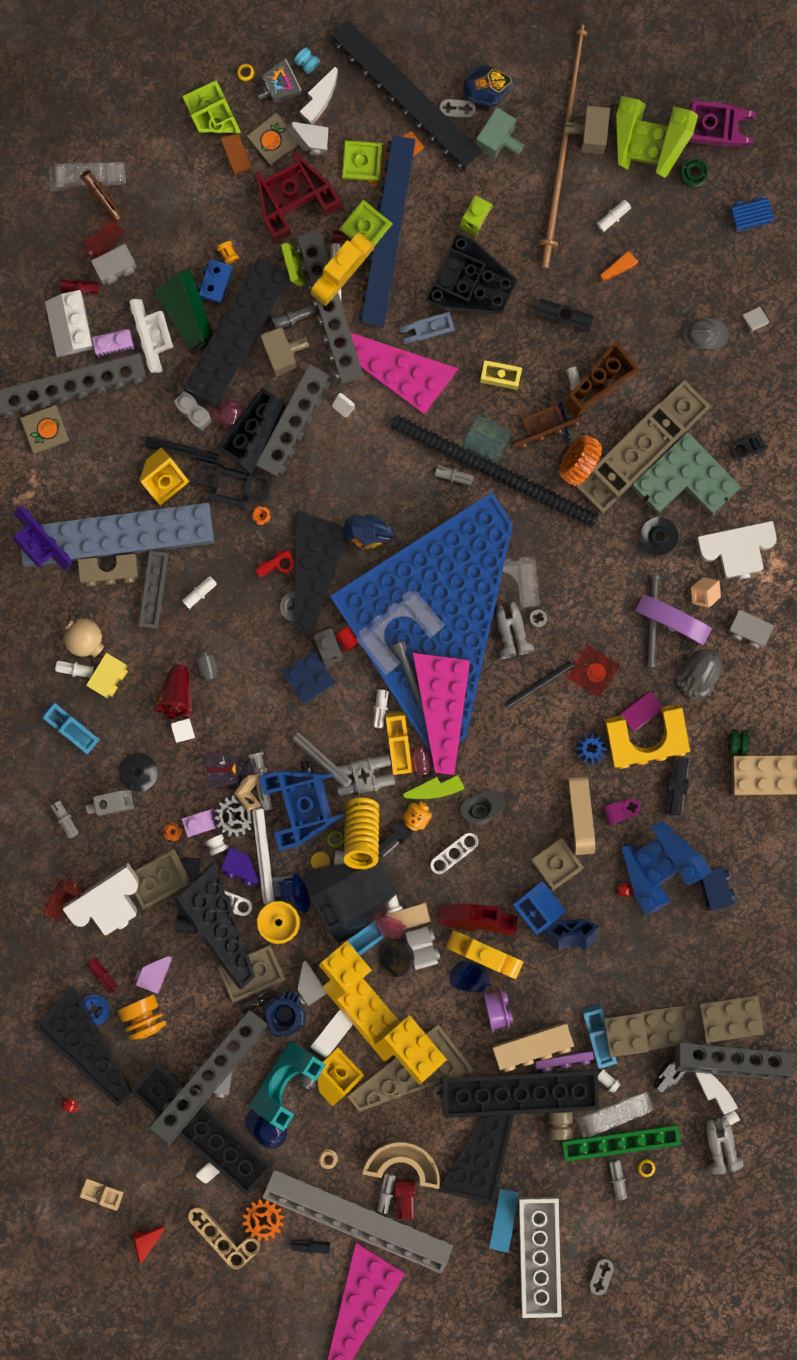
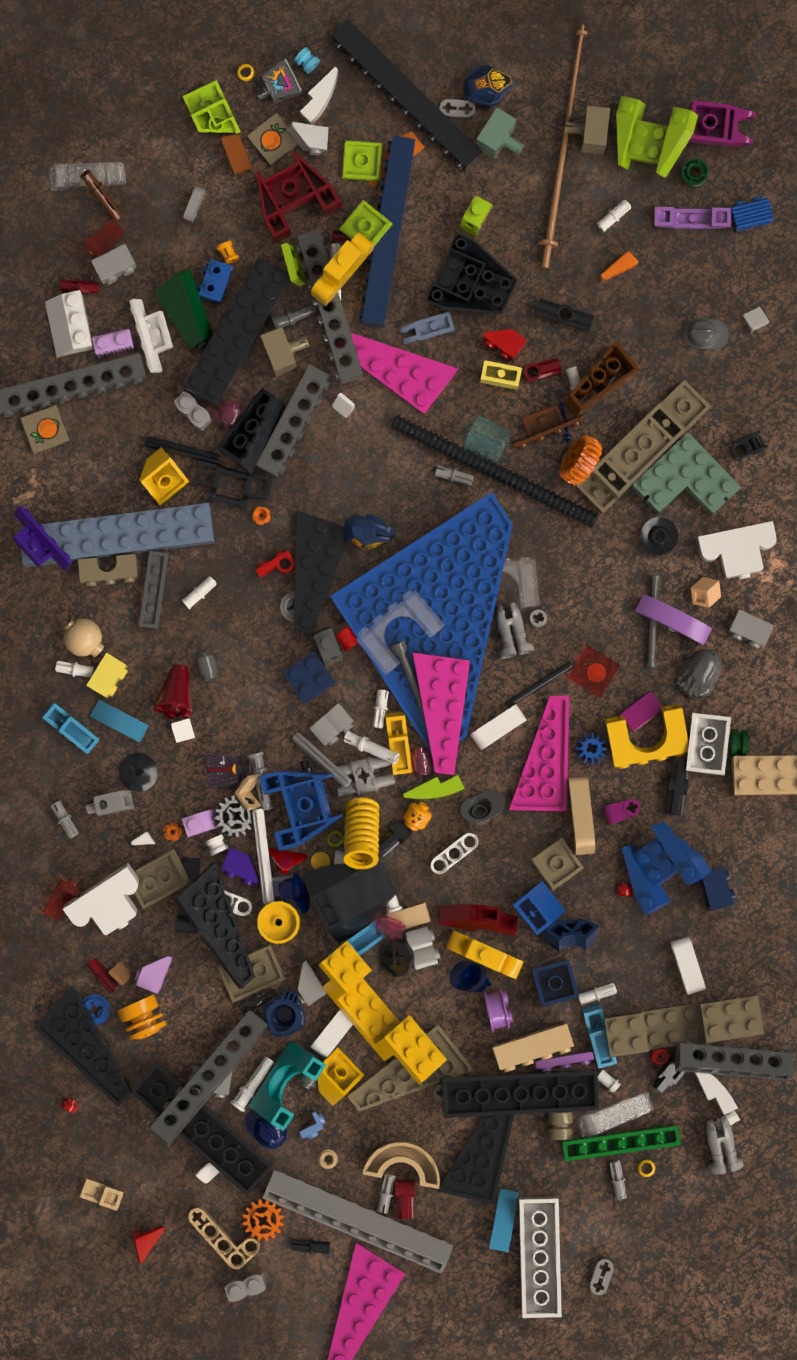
none -> dark azure slope [90,700,149,743]
none -> medium nougat slope [109,962,133,986]
none -> white slope [131,832,156,845]
none -> light grey beam [183,186,206,222]
none -> light grey brick [225,1272,267,1302]
none -> white pin [230,1056,275,1112]
none -> red piece [268,848,308,875]
none -> medium blue bracket [300,1110,326,1140]
none -> light grey brick [309,703,354,746]
none -> white pin [344,731,400,765]
none -> white beam [470,704,527,750]
none -> red slope [482,329,527,361]
none -> dark pink wing [509,696,569,811]
none -> dark red piece [523,358,562,383]
none -> dark blue brick [531,959,579,1007]
none -> white axle [578,983,617,1005]
none -> red plate [651,1048,670,1066]
none -> medium lavender slope [654,207,731,229]
none -> white beam [670,936,706,995]
none -> white slope [686,713,731,776]

